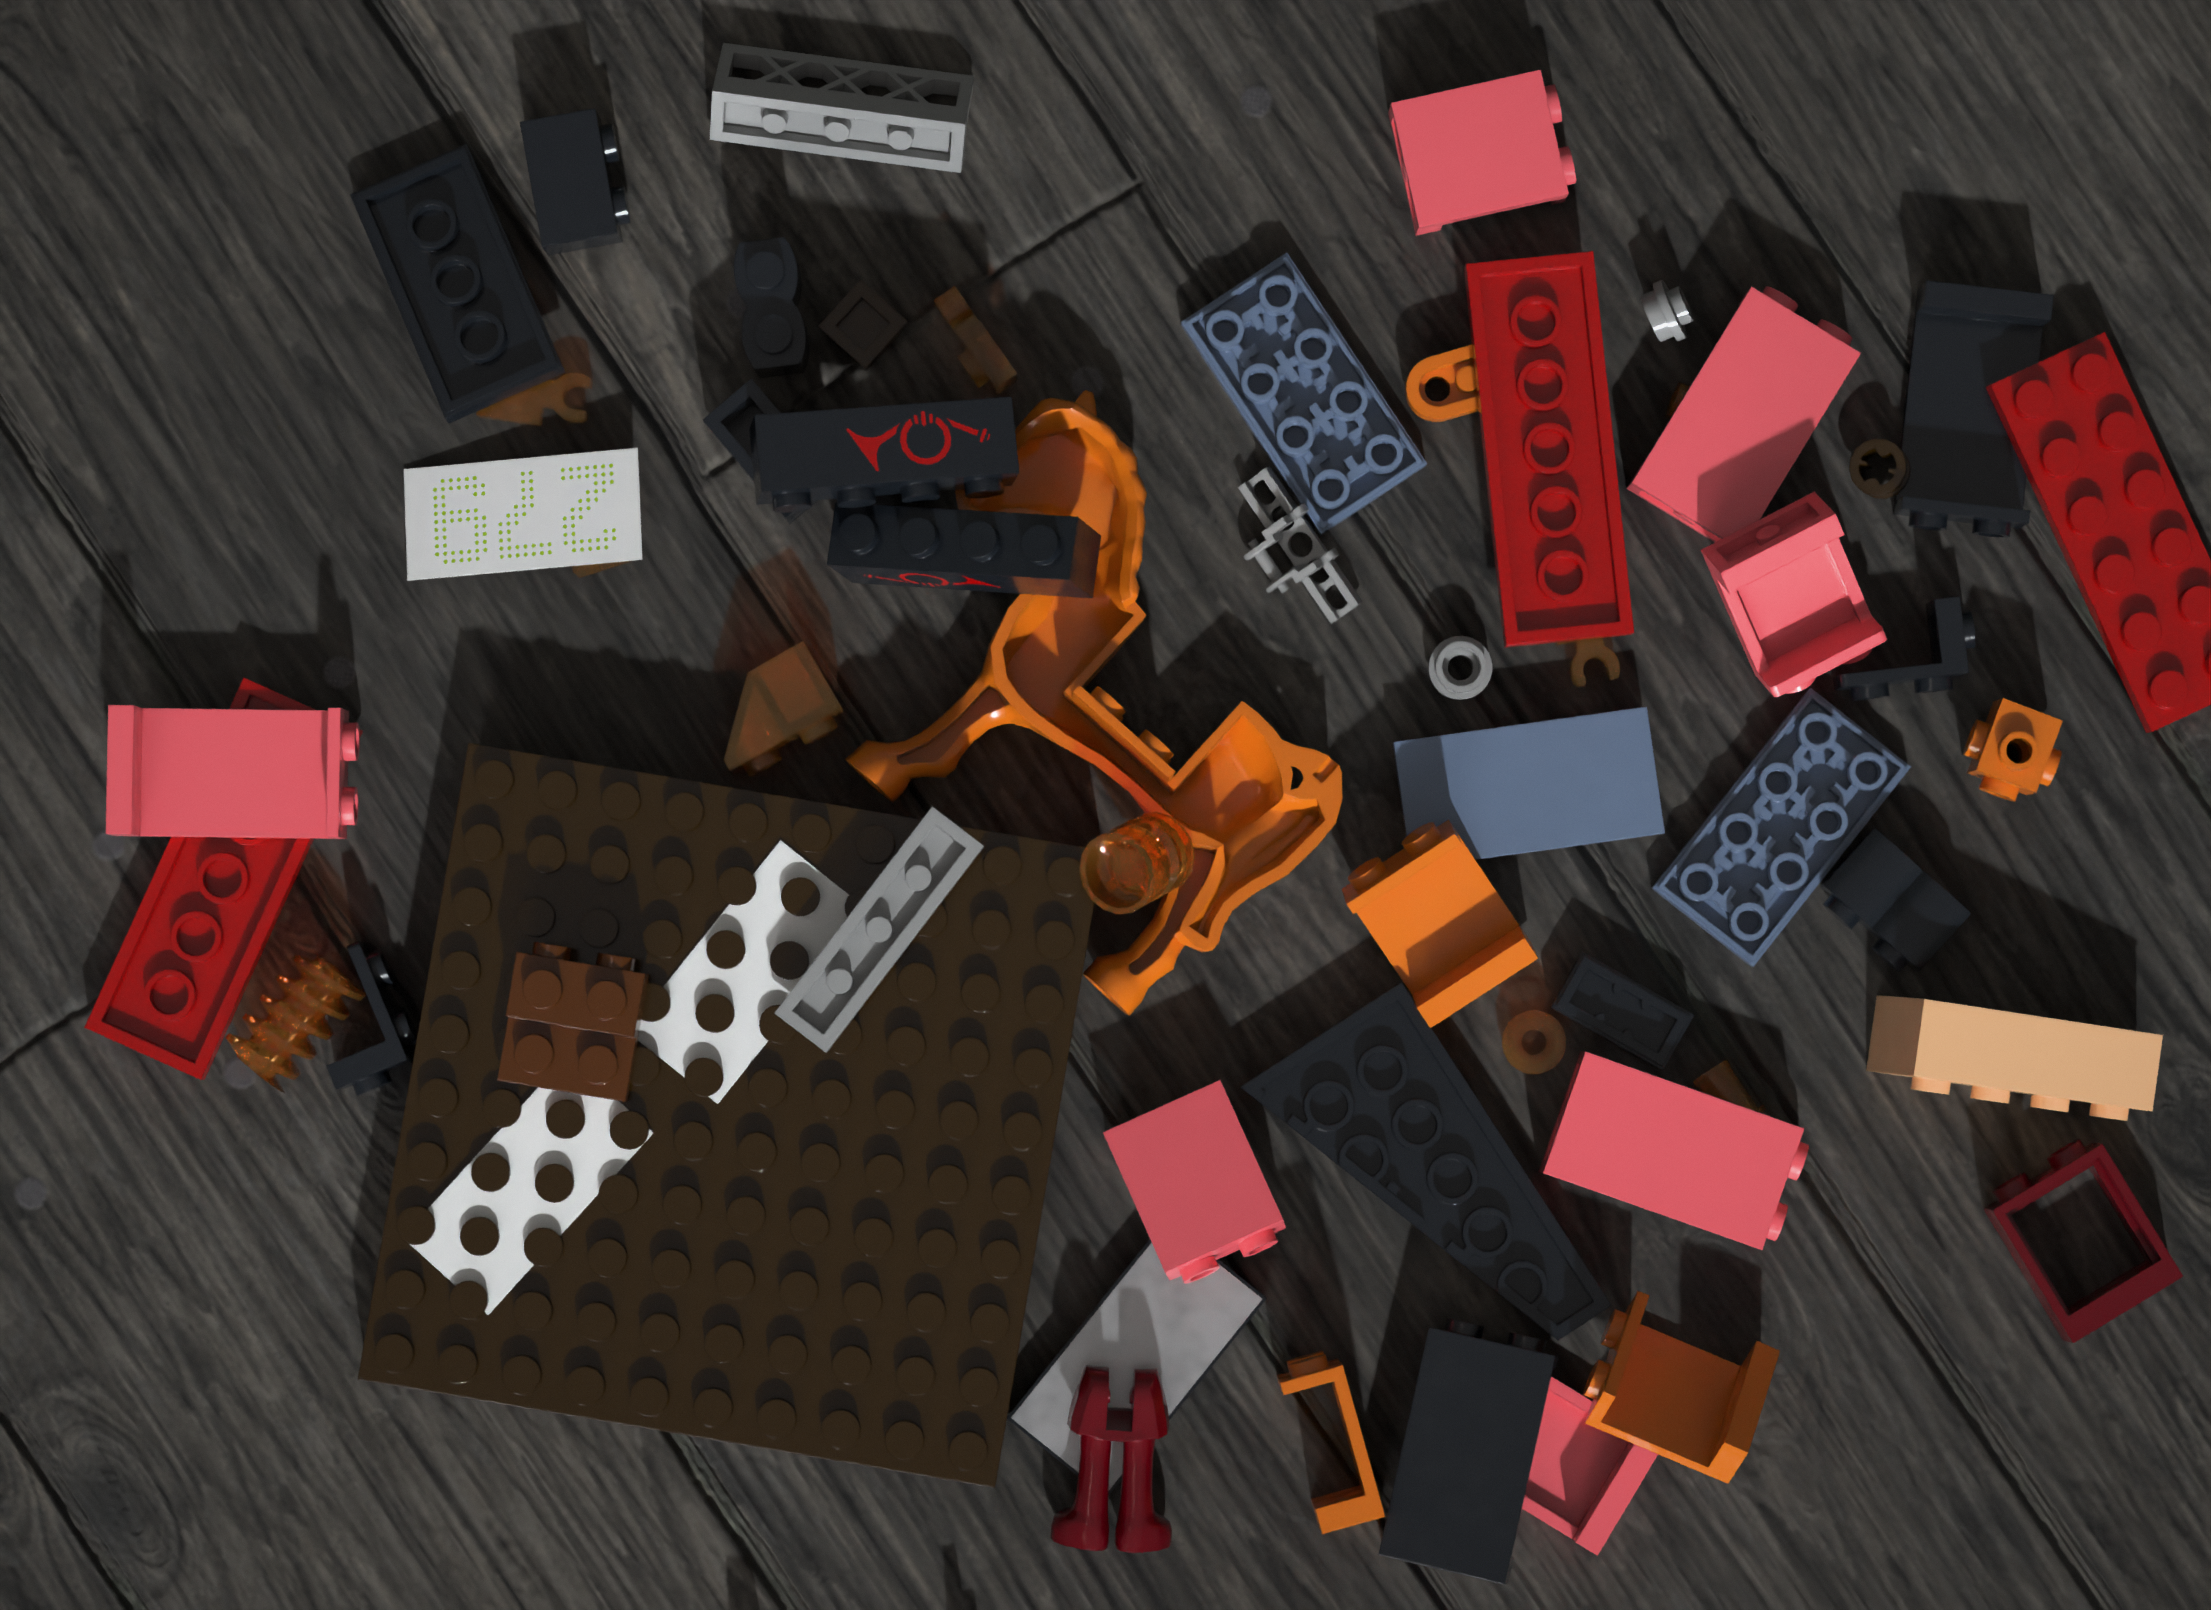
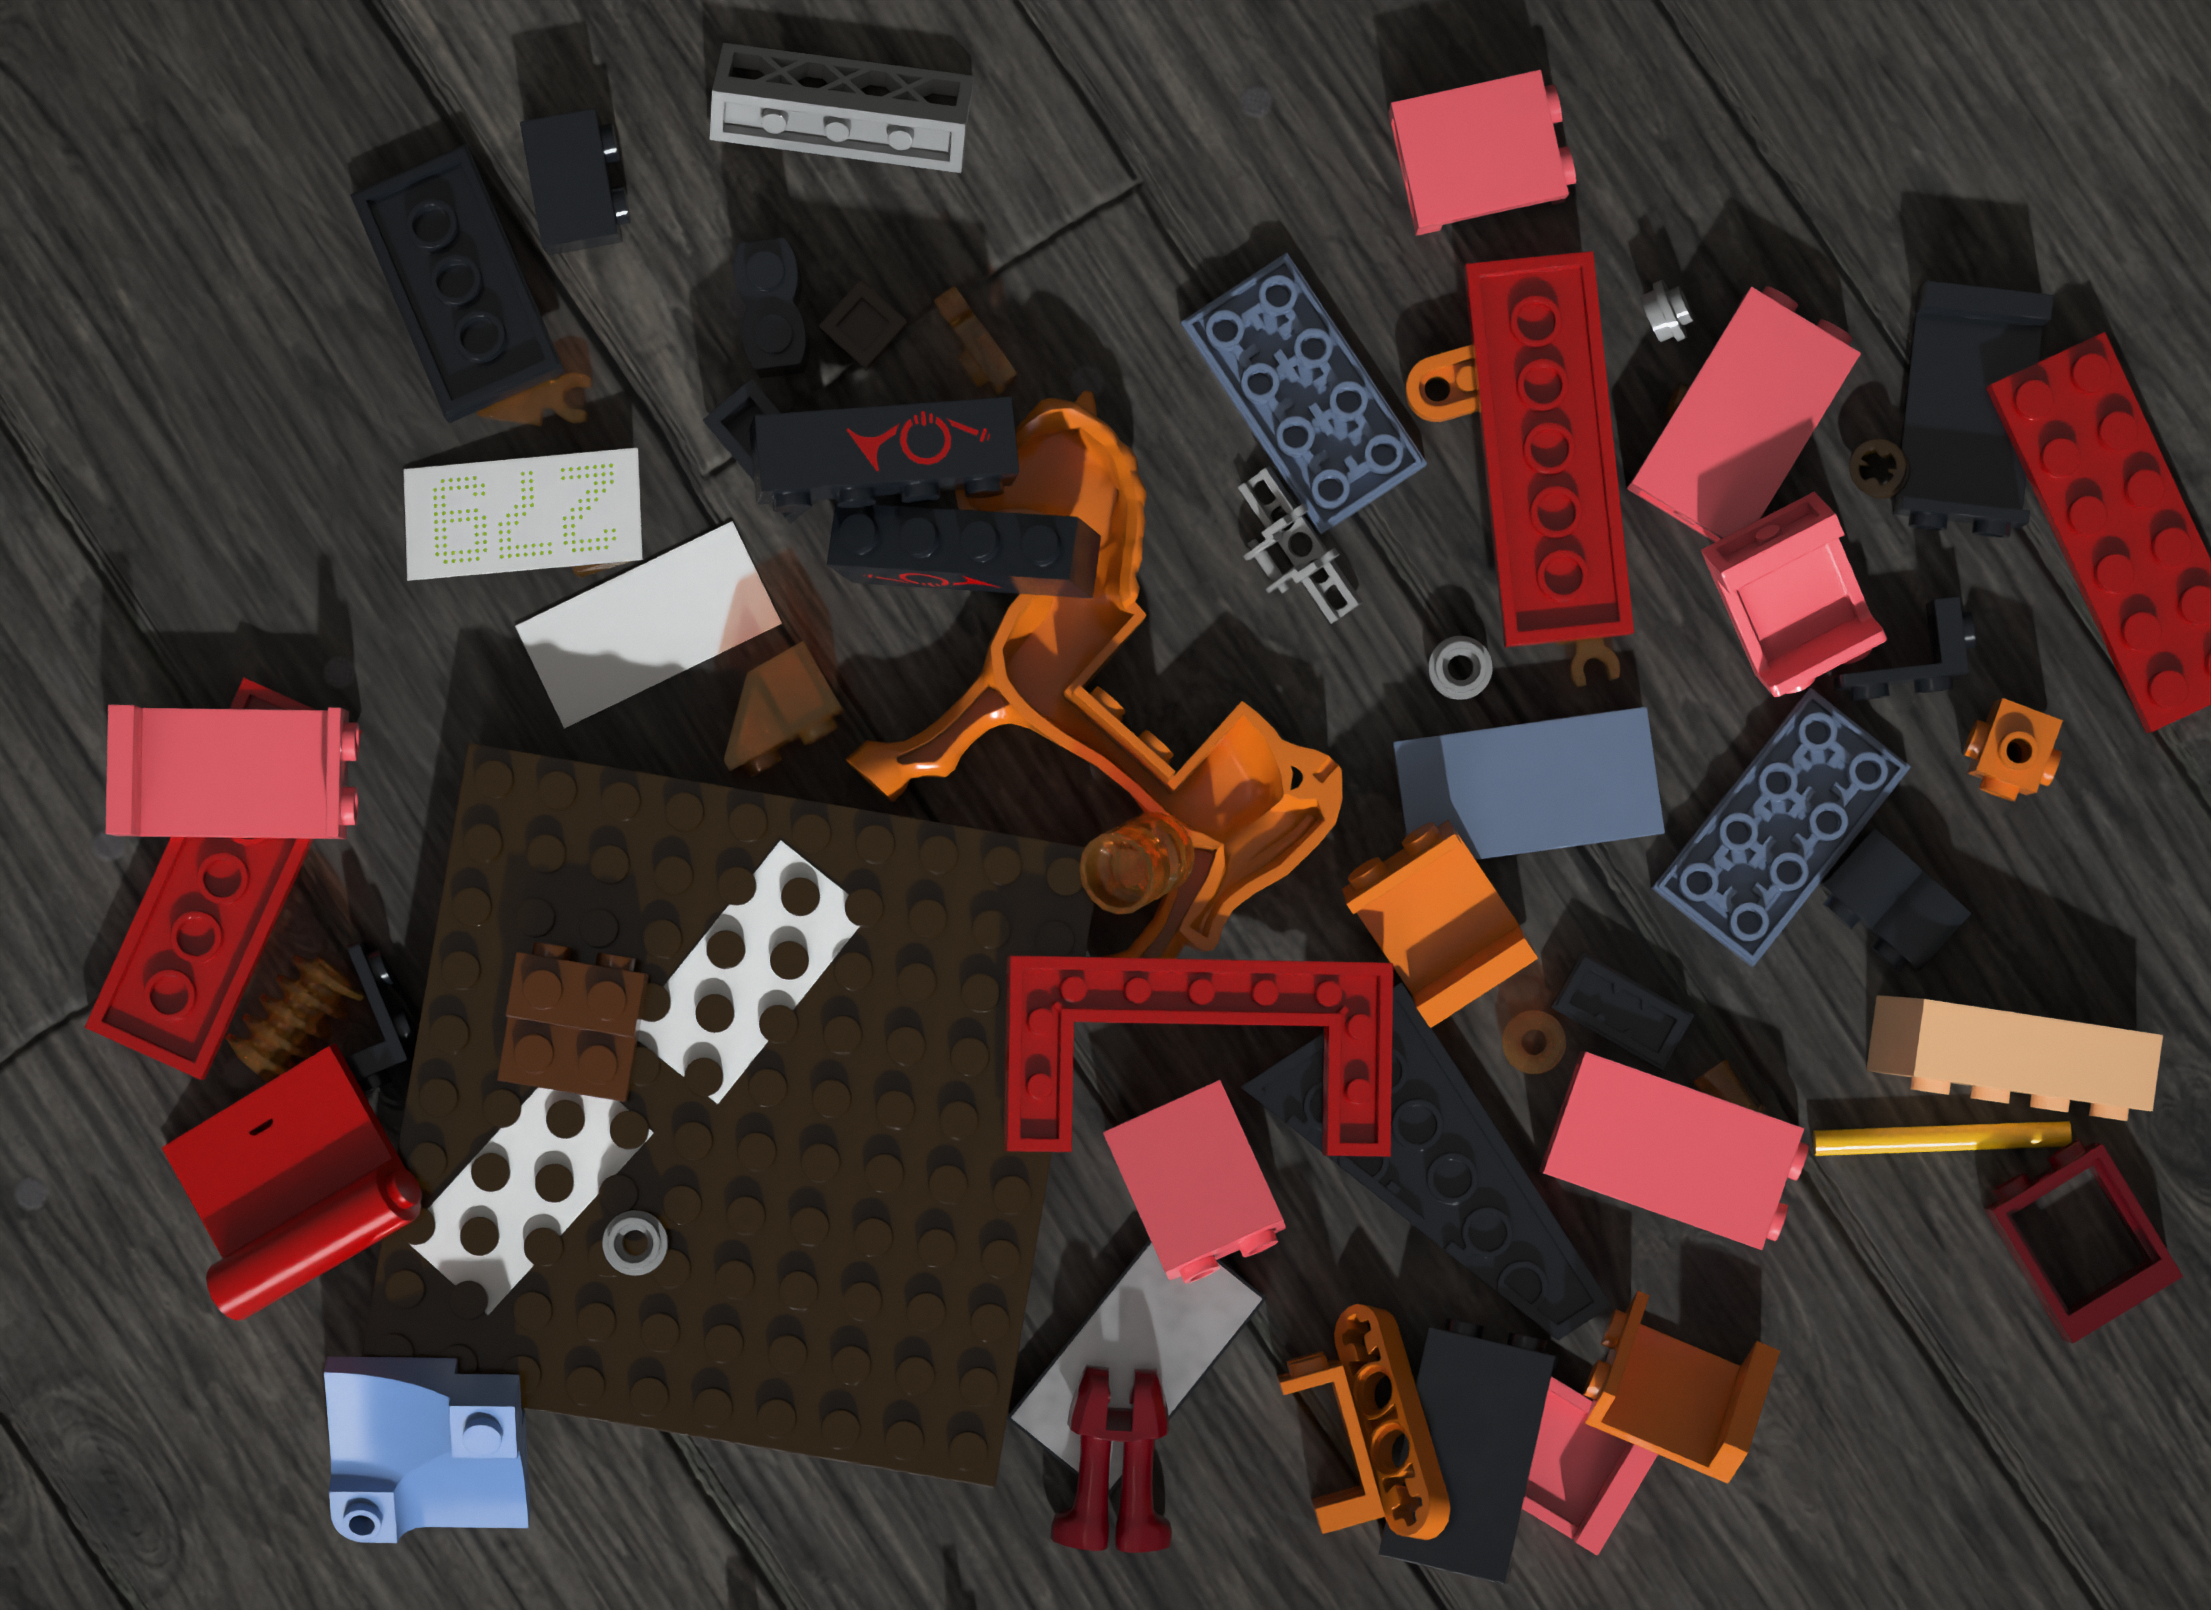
light grey plate [775,807,984,1053] -> none
none -> red door [161,1043,422,1321]
none -> medium blue slope [324,1357,531,1543]
none -> white sticker [515,521,782,729]
none -> light grey plate [602,1210,668,1276]
none -> red plate [1004,956,1393,1157]
none -> orange beam [1334,1304,1450,1540]
none -> yellow bar [1813,1121,2072,1156]

